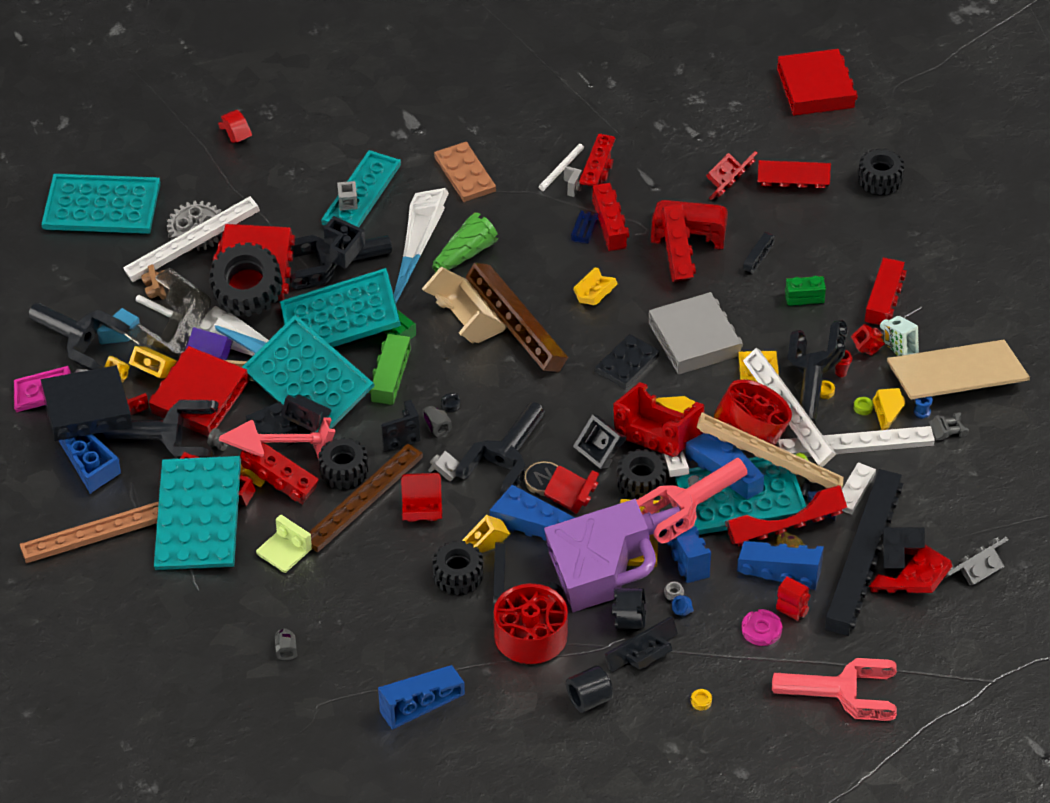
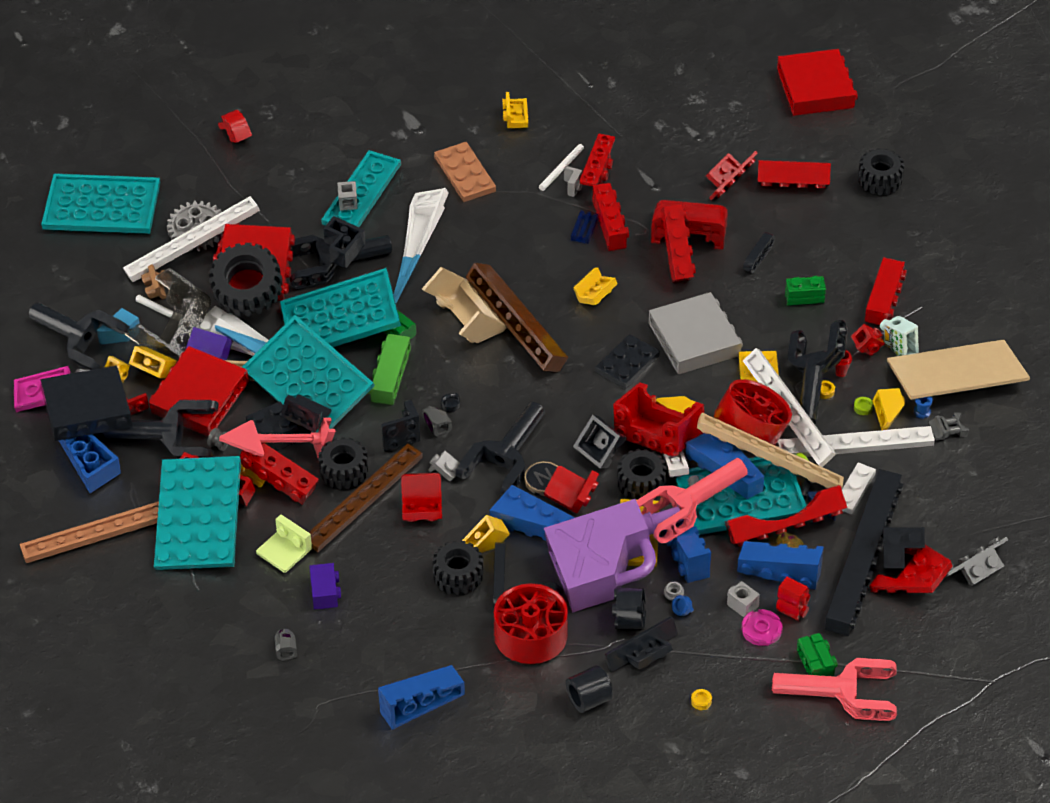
bright green cone [432,213,499,272] -> none
none -> dark purple brick [309,563,341,609]
none -> yellow bracket [502,92,528,128]
none -> light grey brick [727,581,760,617]
none -> green brick [797,633,838,676]

